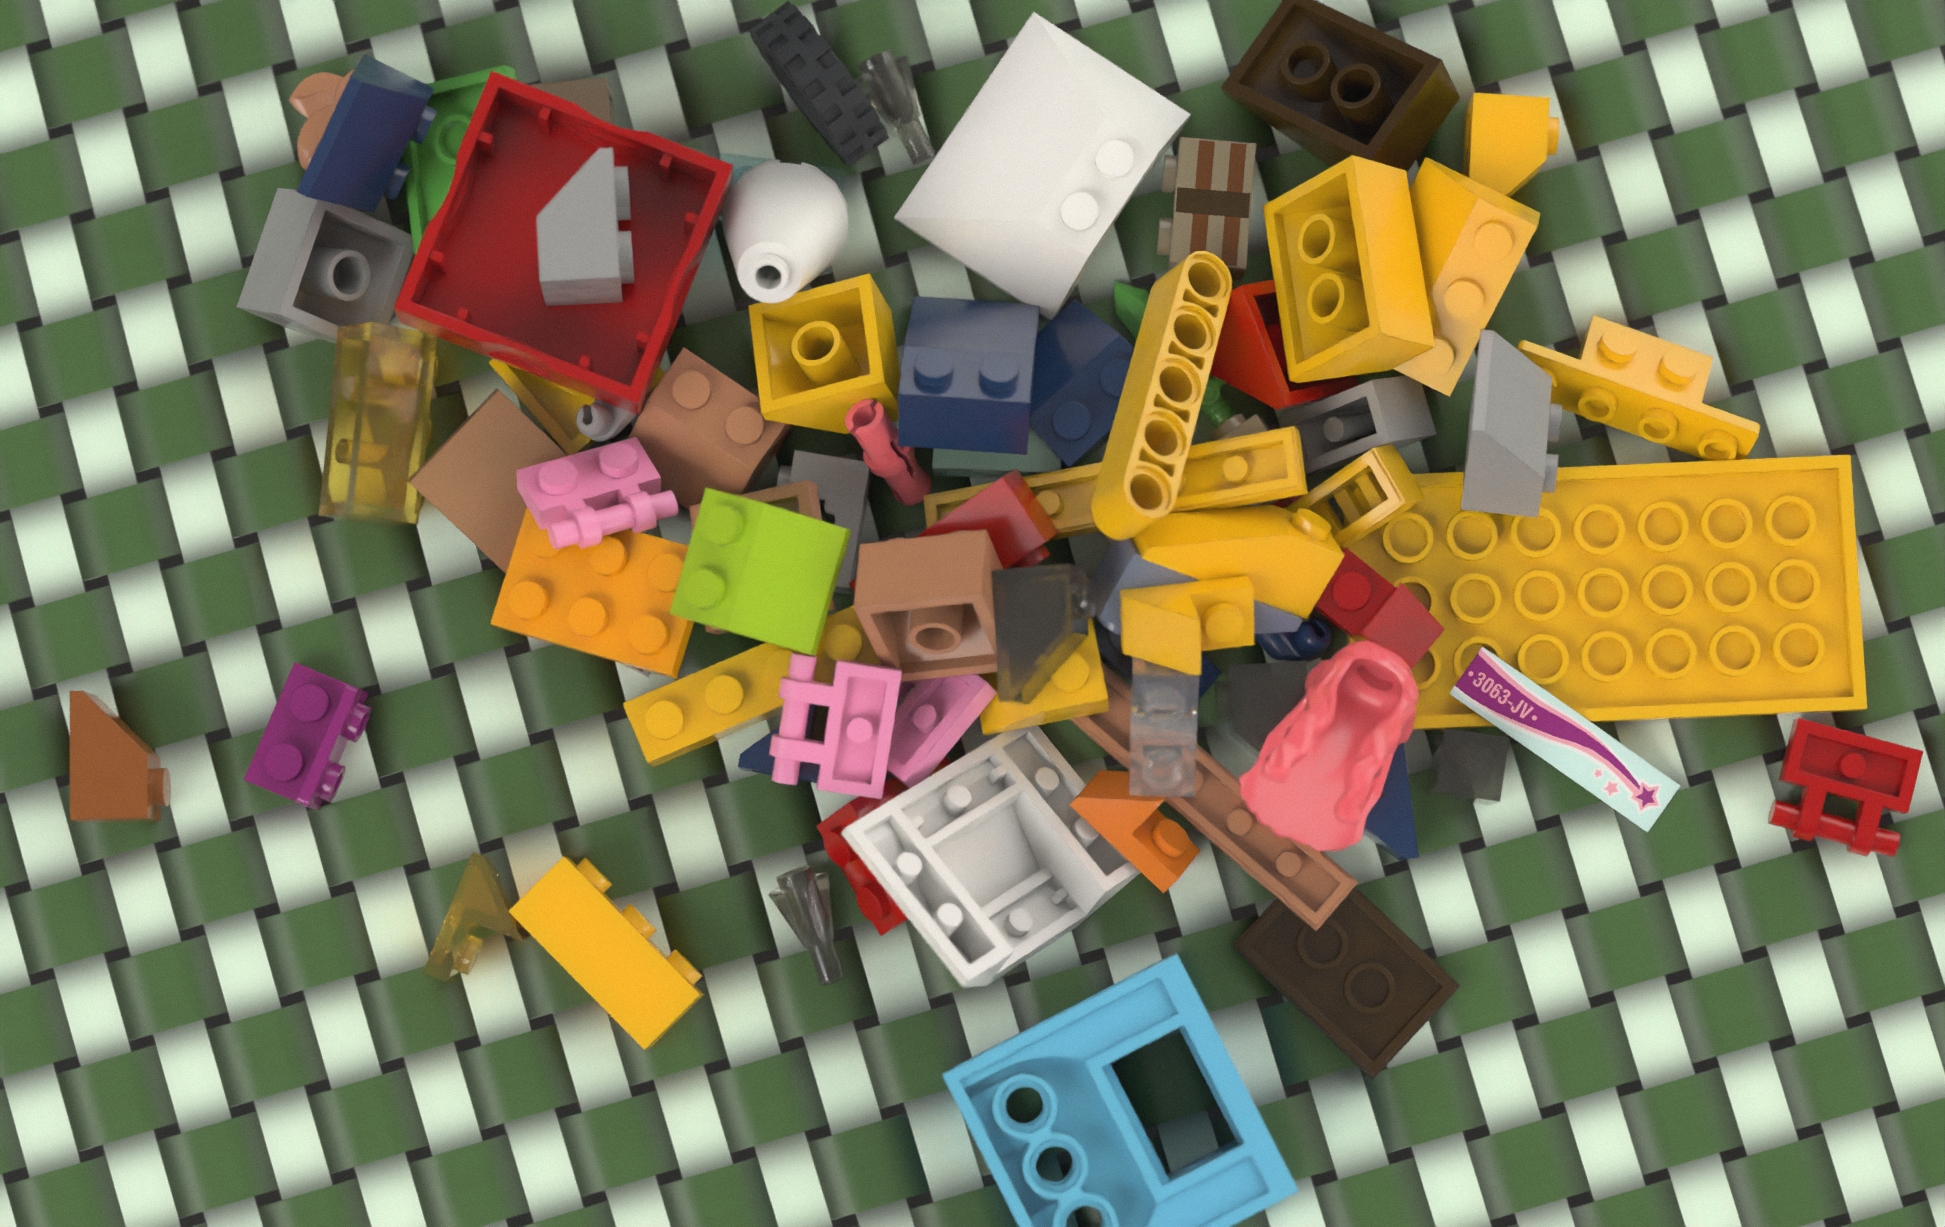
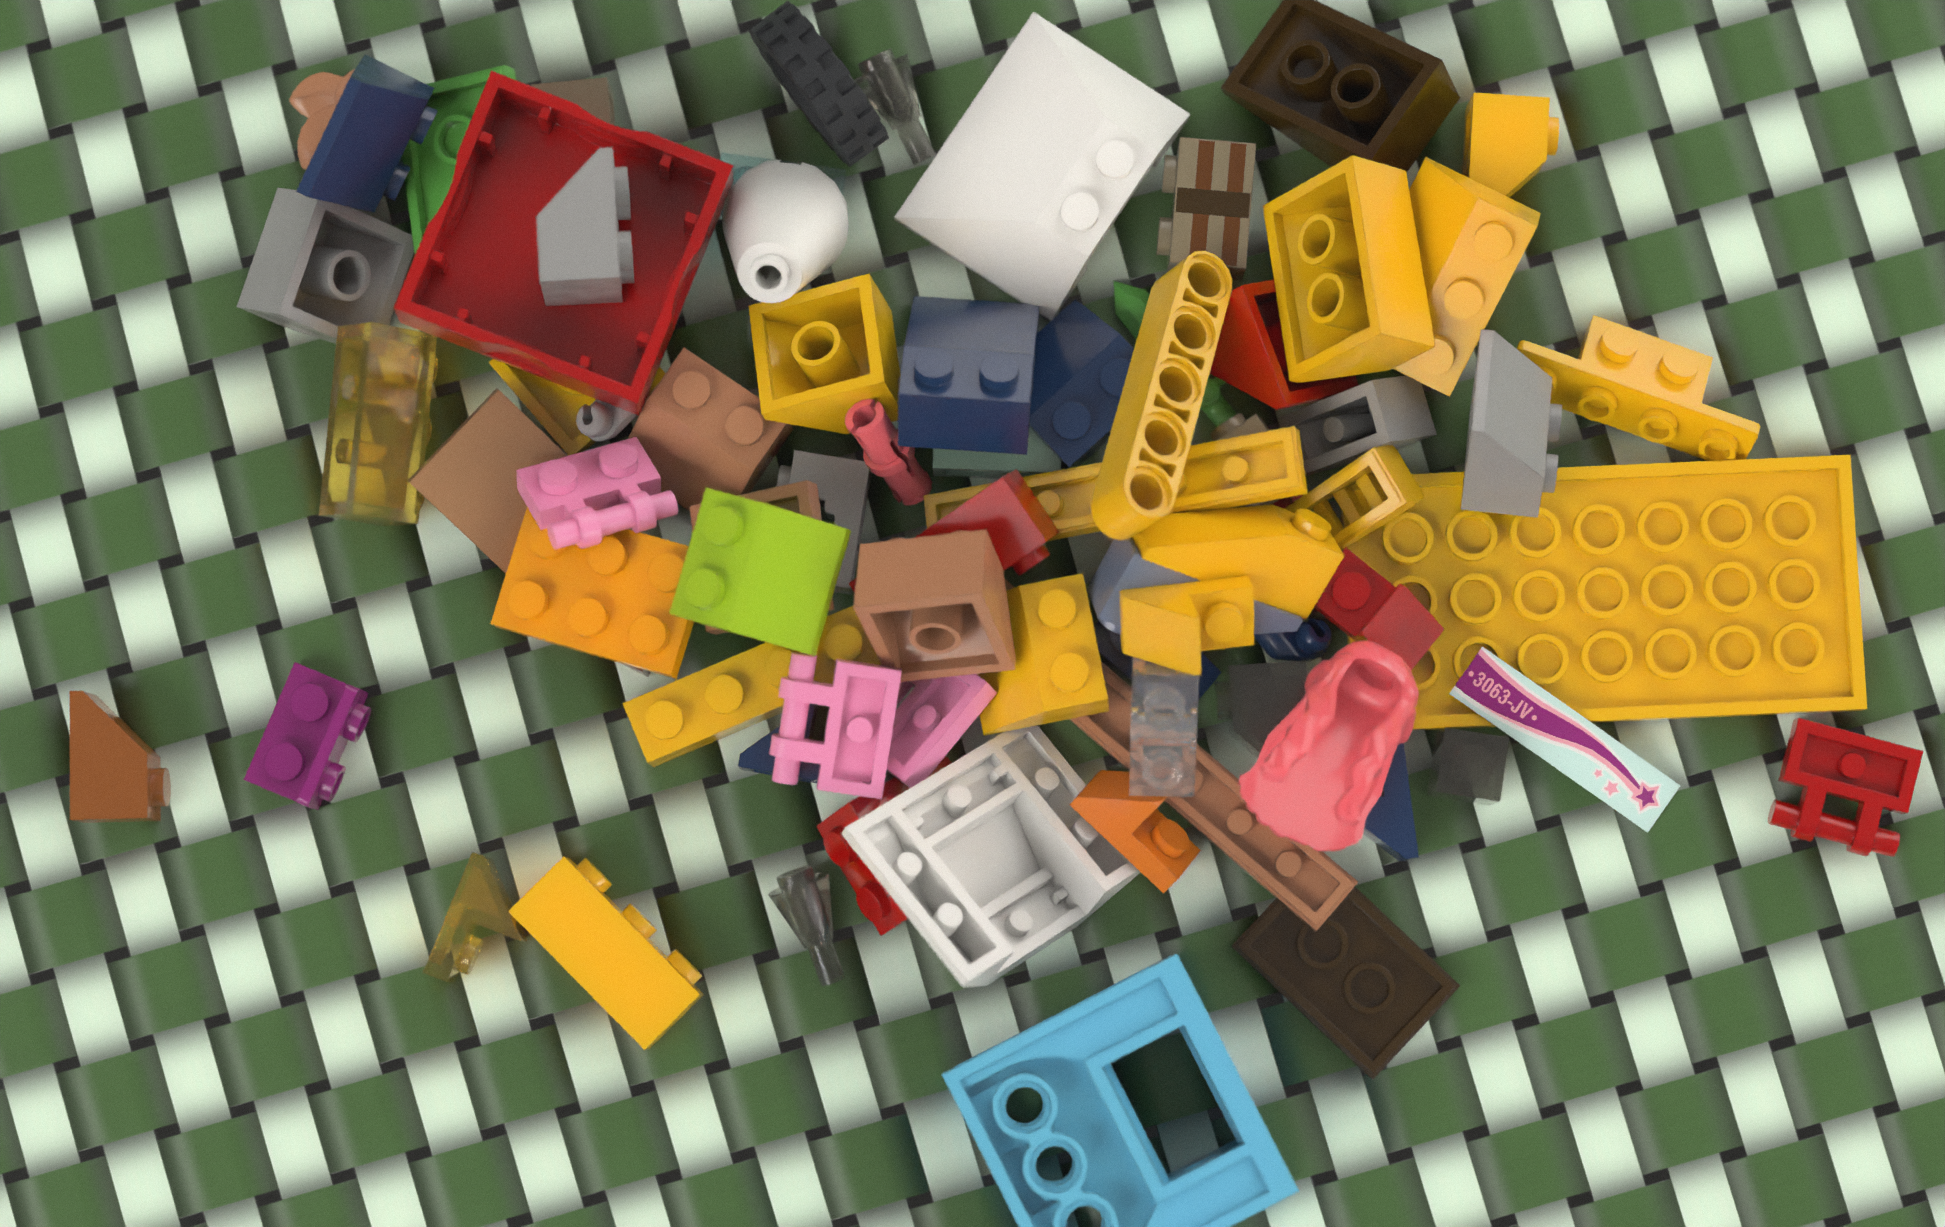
clear smoke slope [992,564,1097,705] -> none

